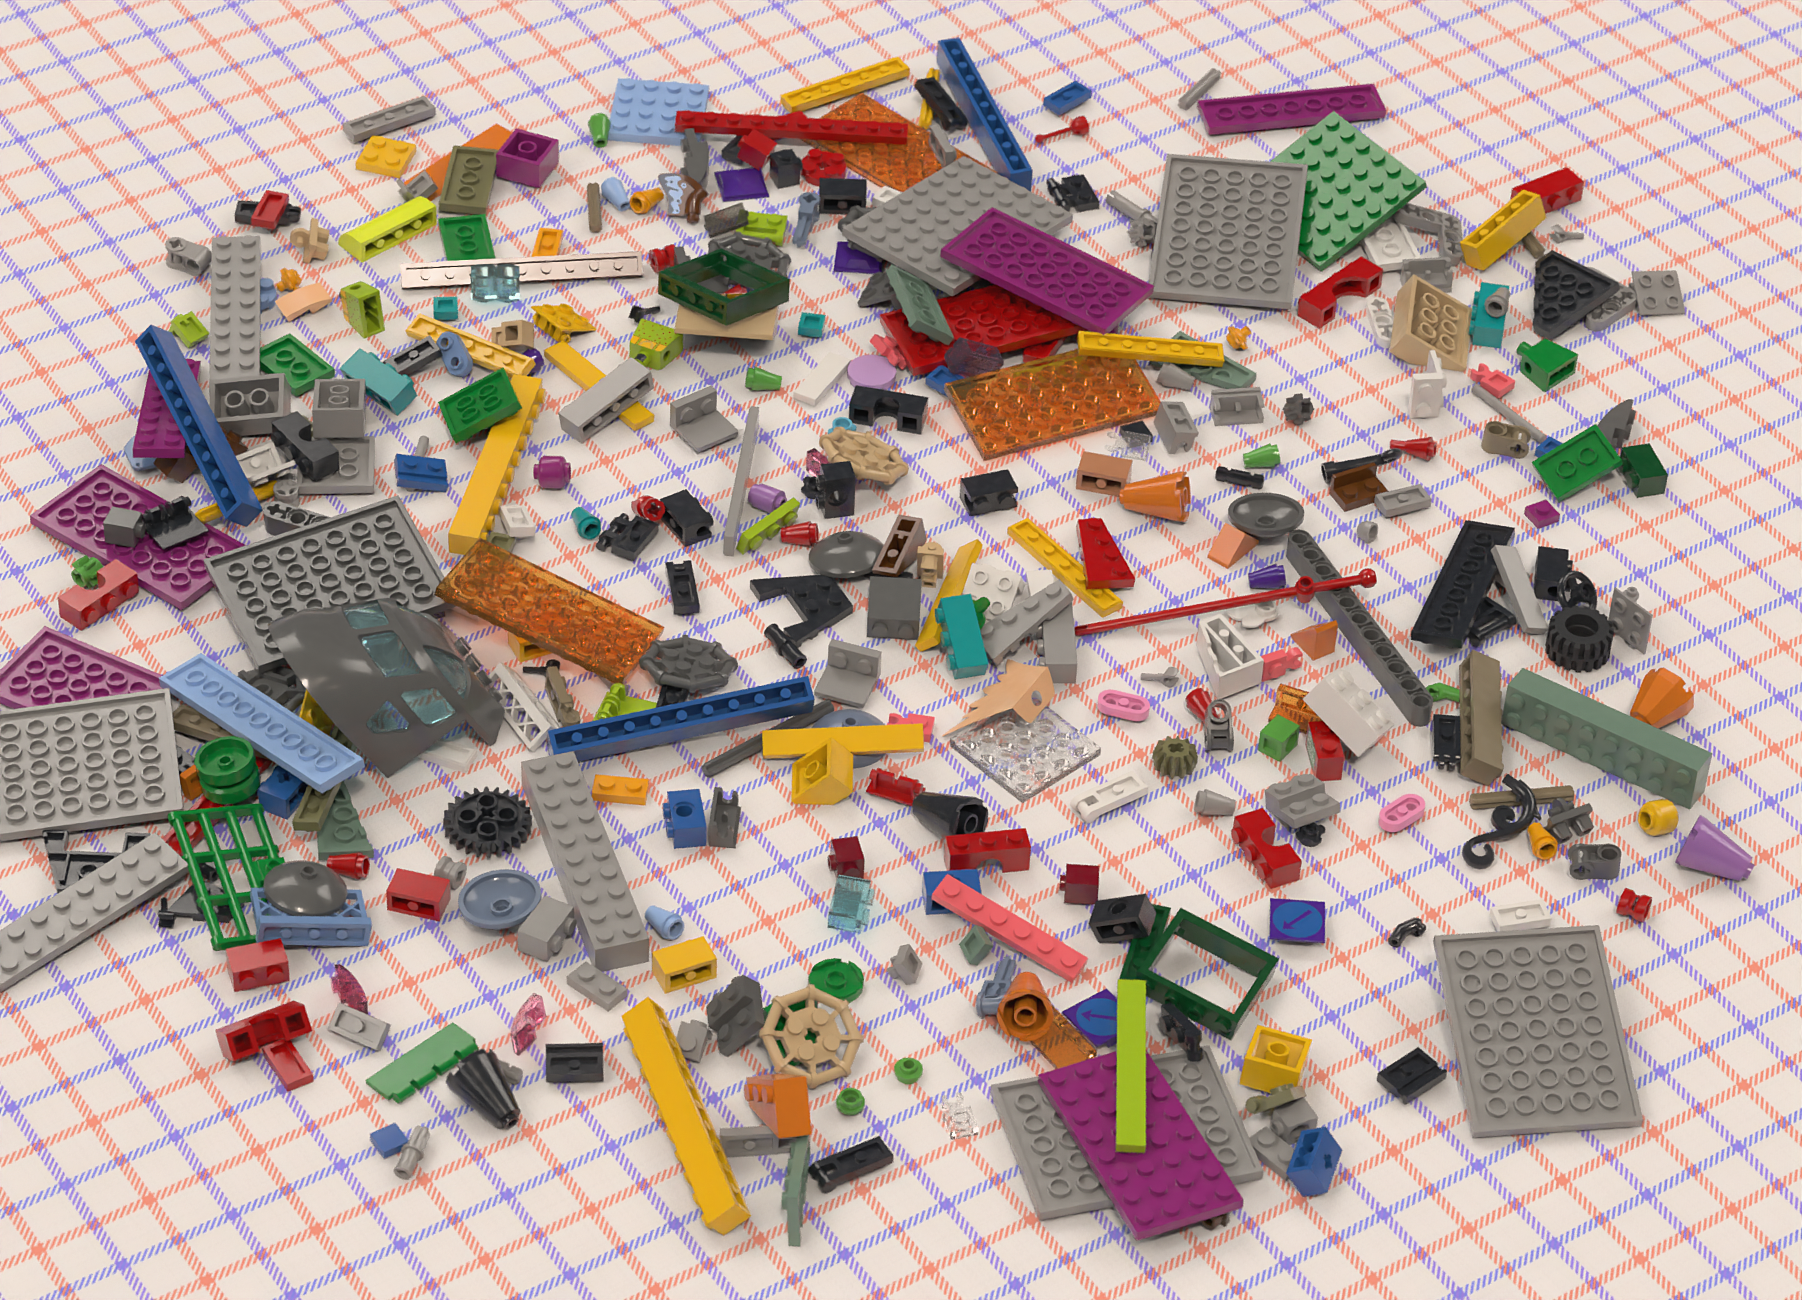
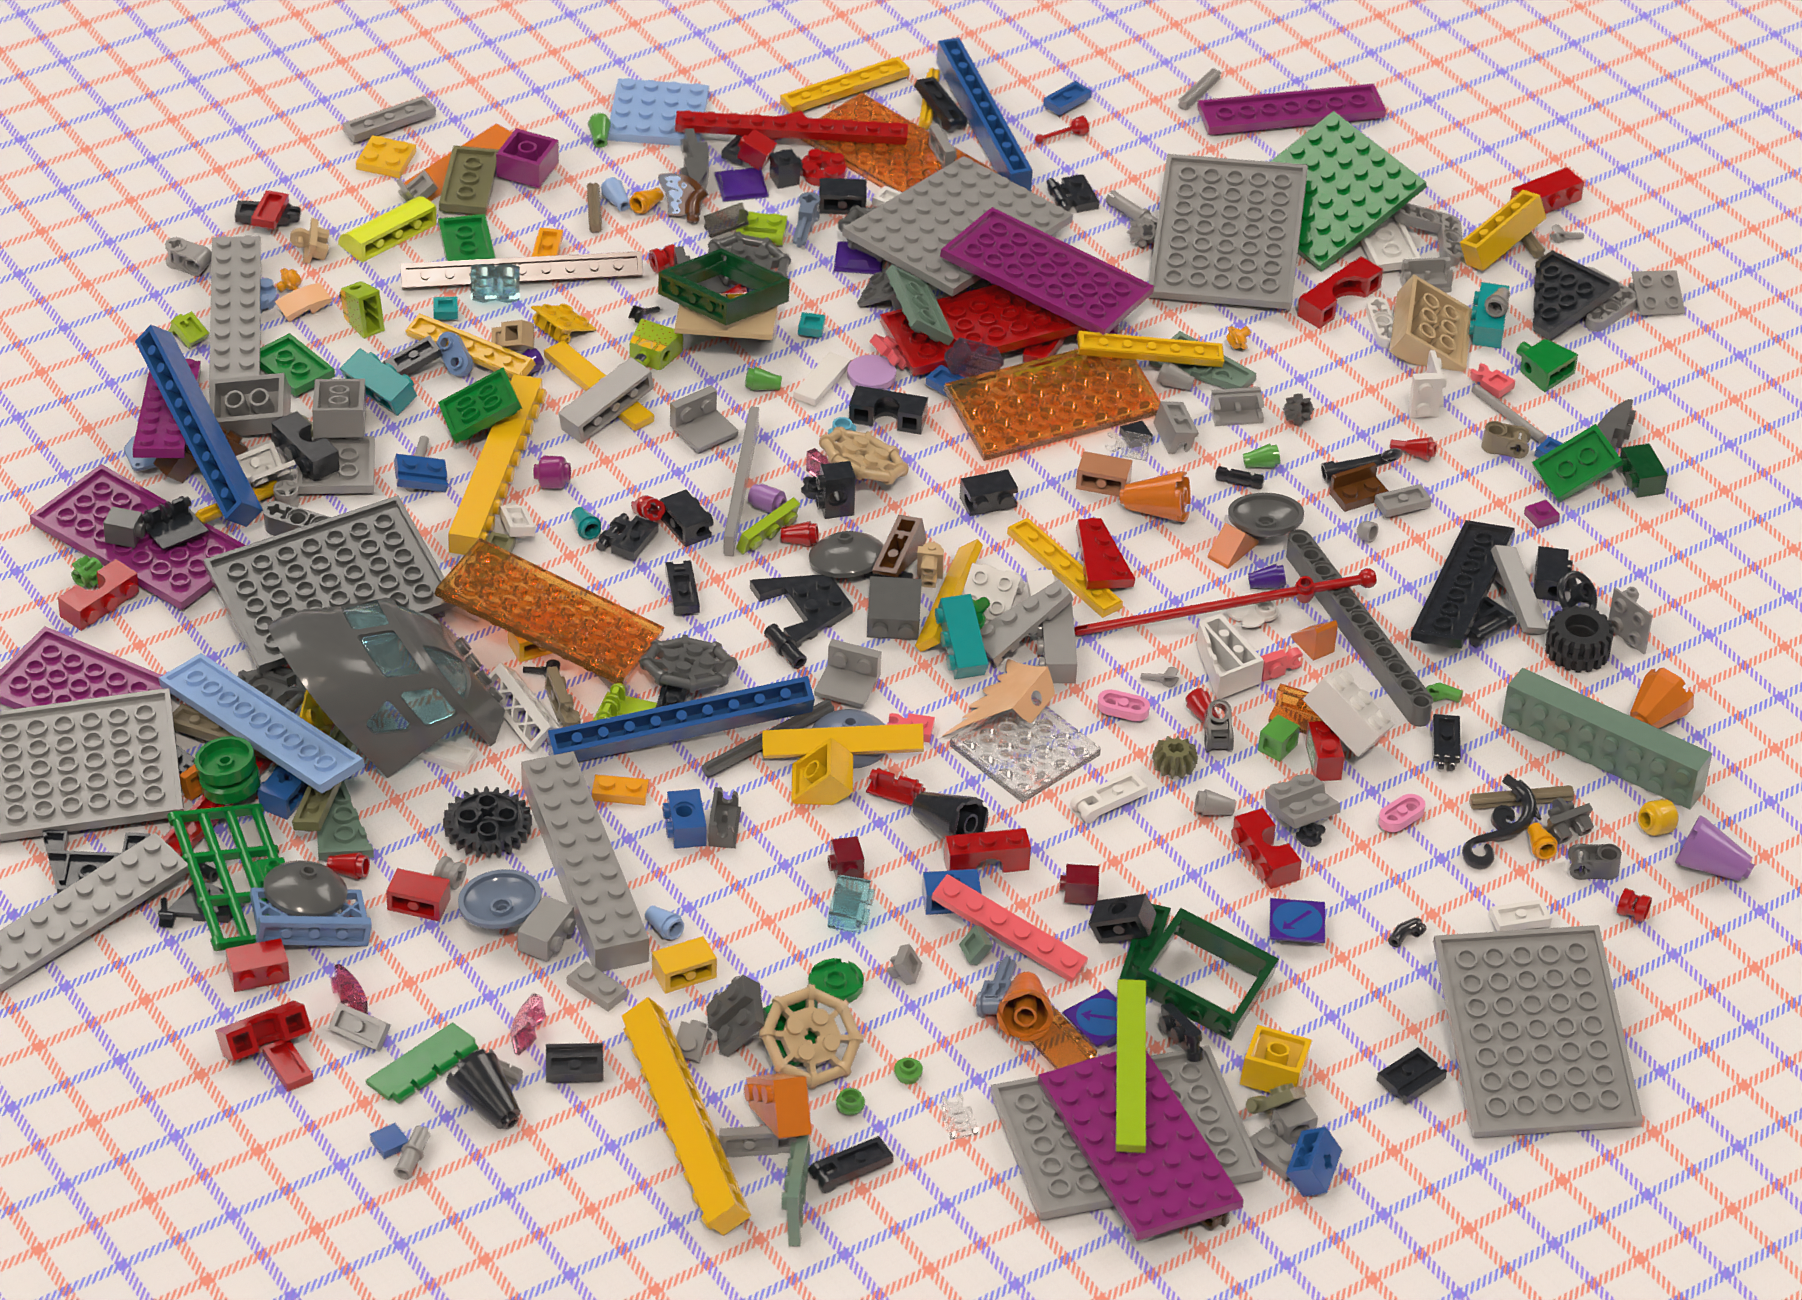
dark tan brick [1459,649,1504,786] -> none

